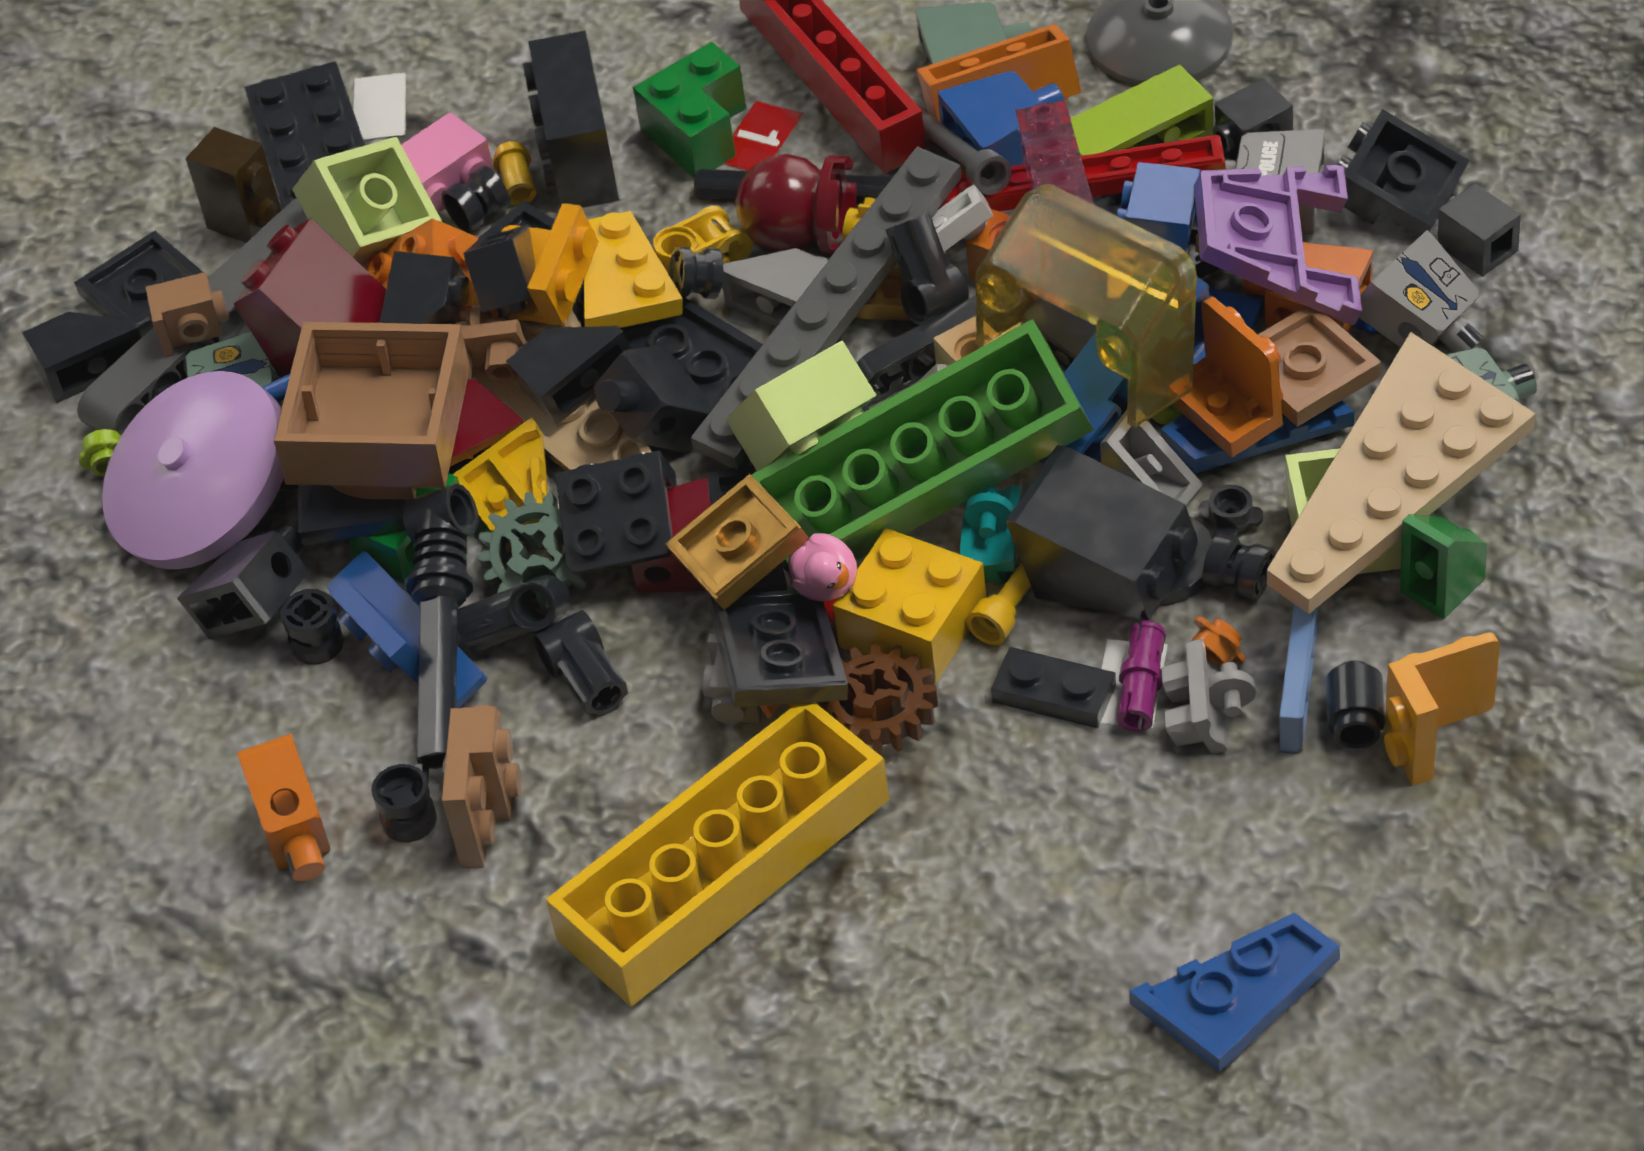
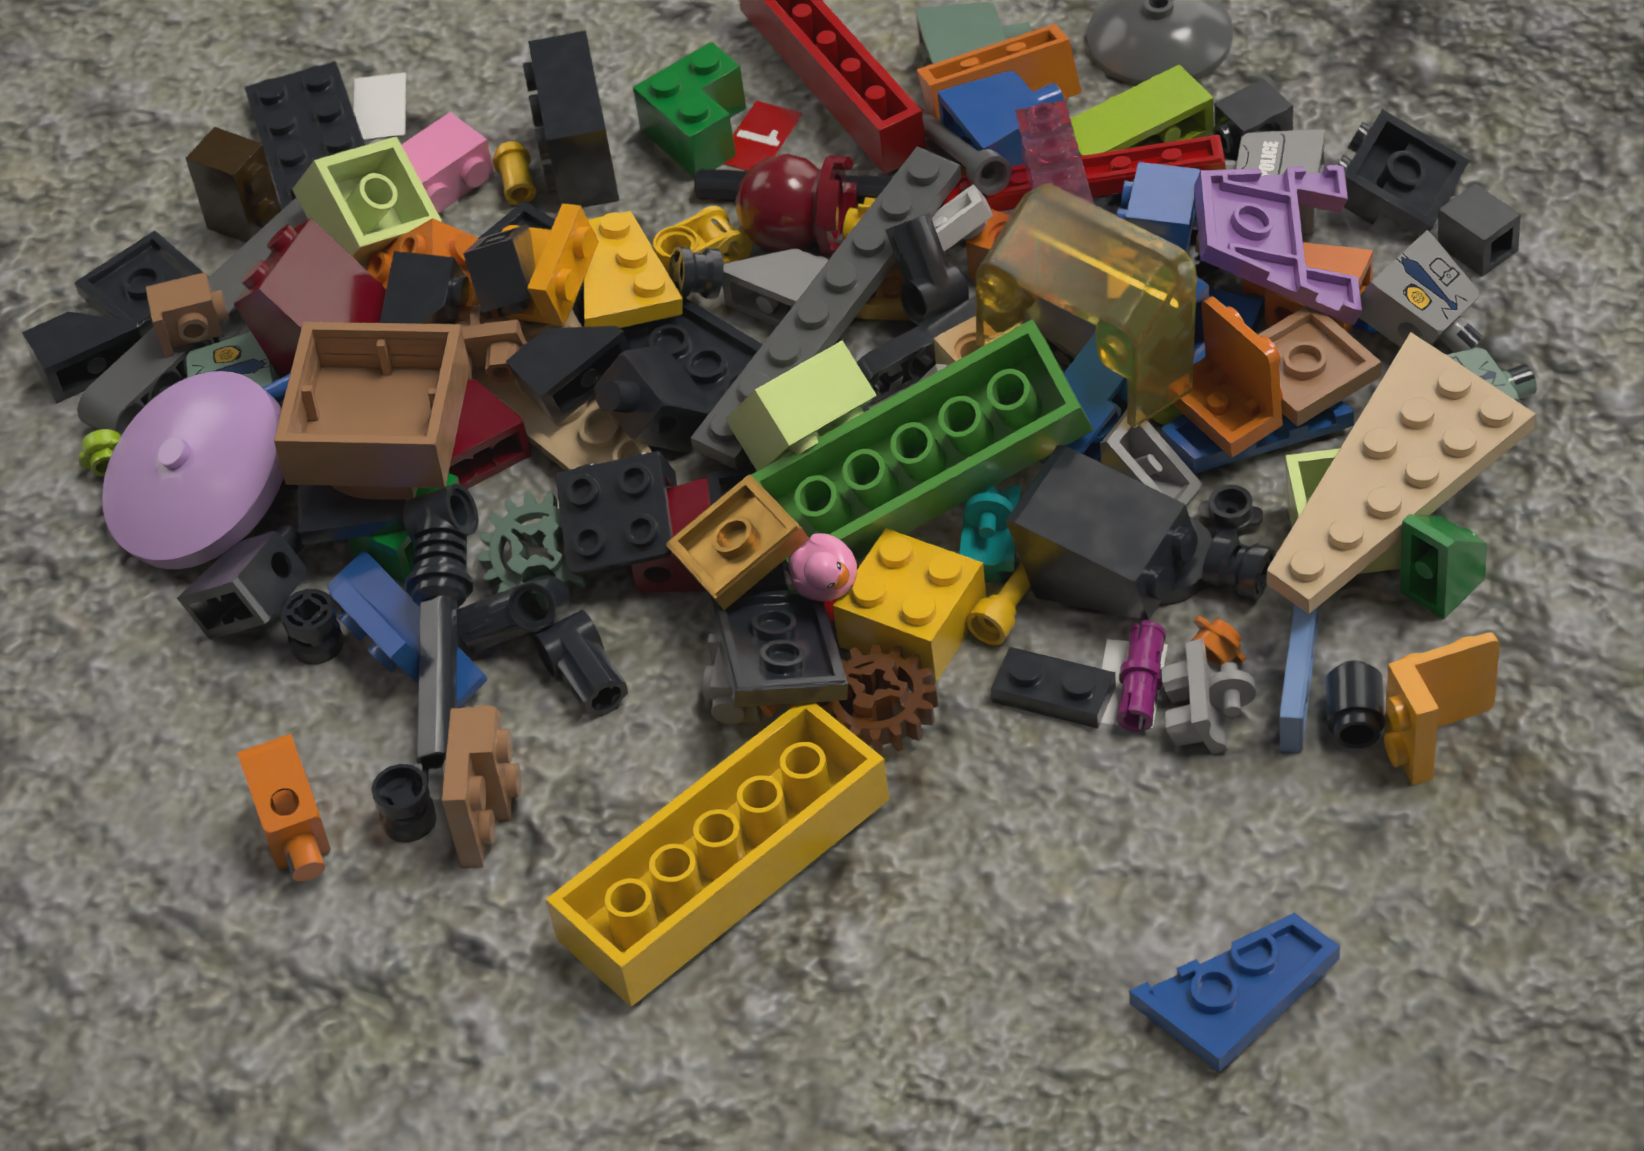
black wheel [441,166,511,233] -> none
yellow wing [453,417,548,553] -> none

